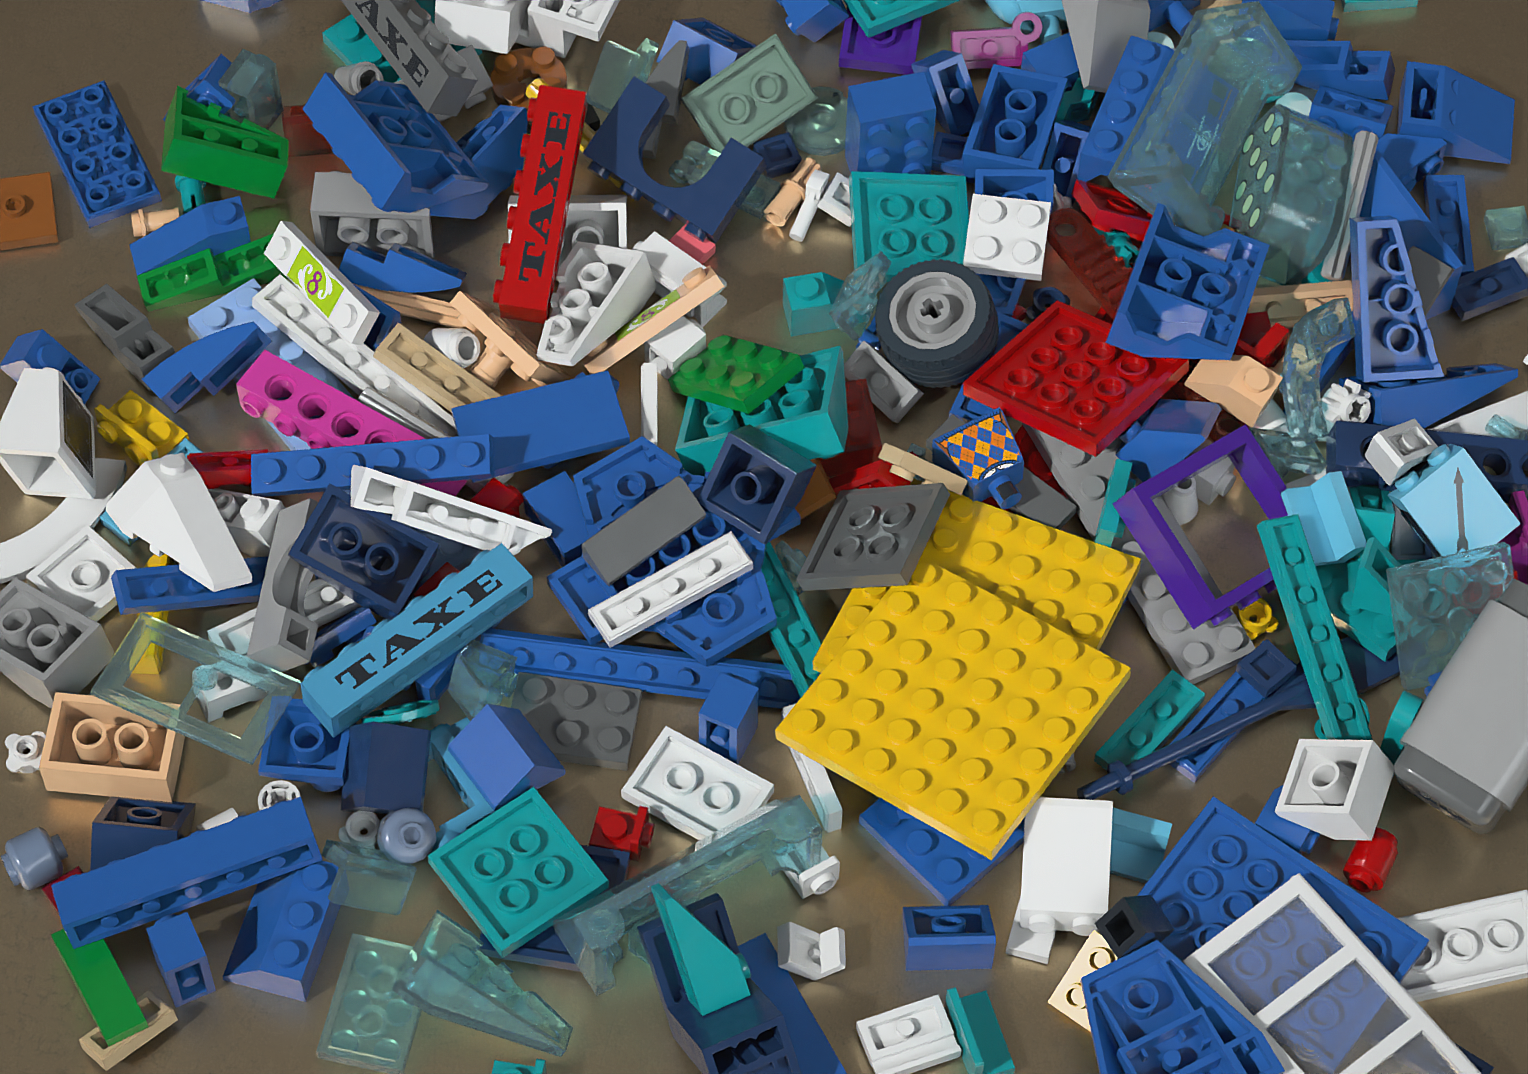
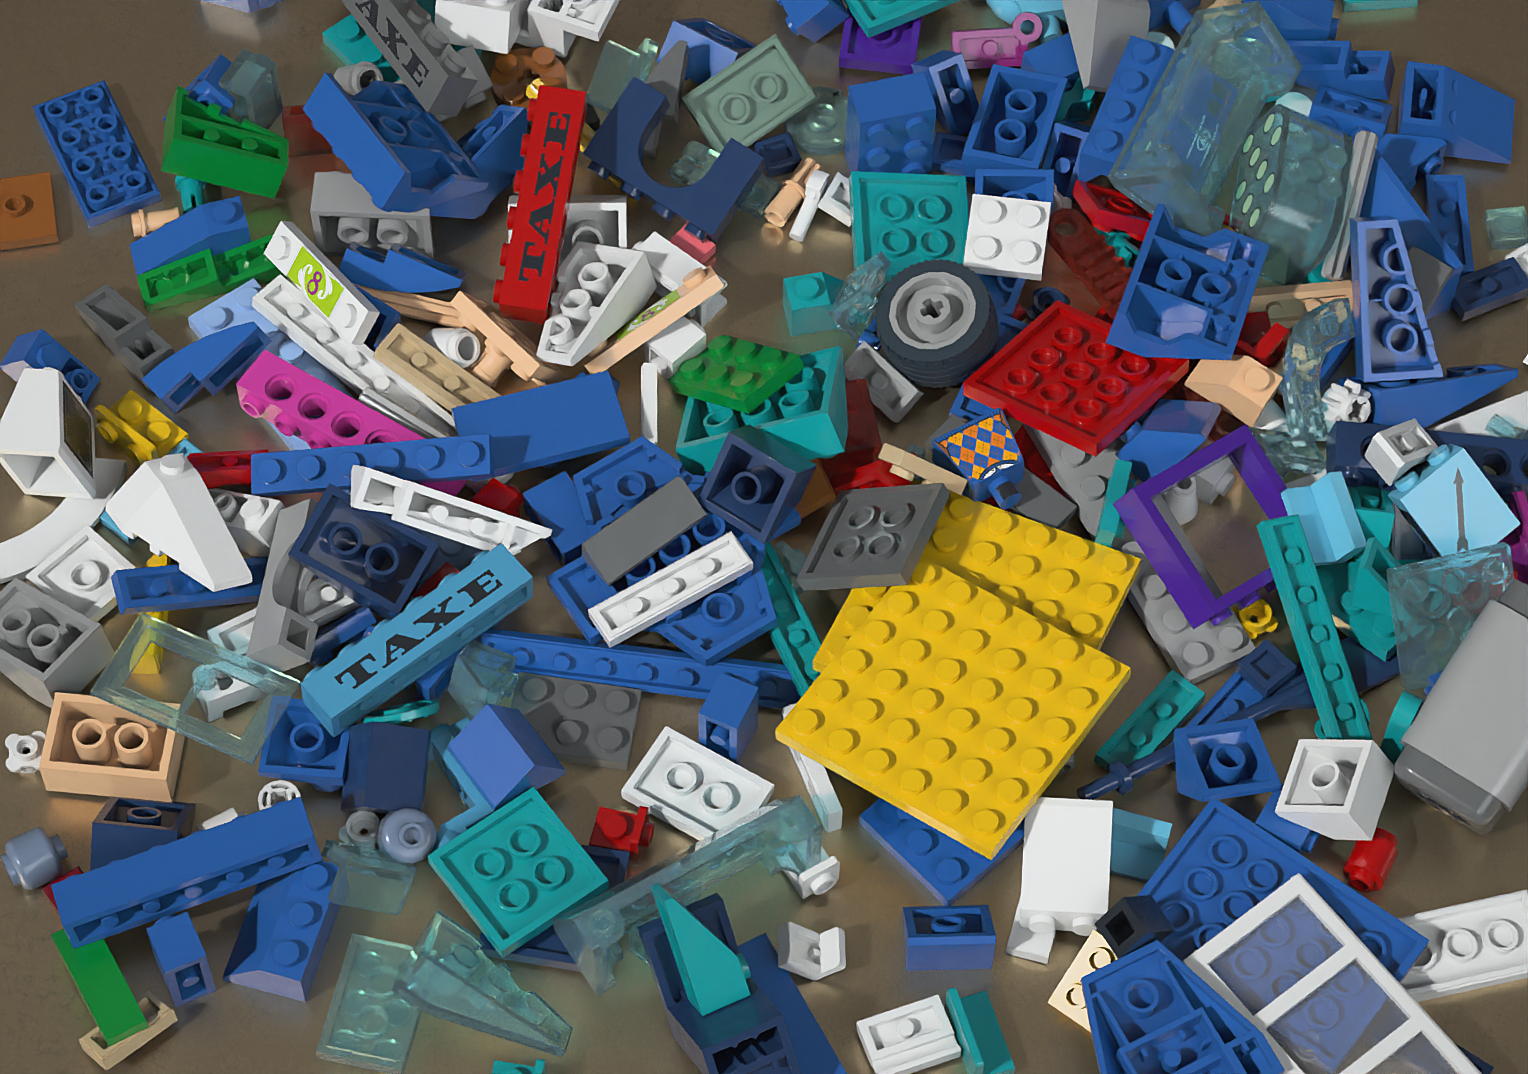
none -> blue slope [1174,718,1282,802]

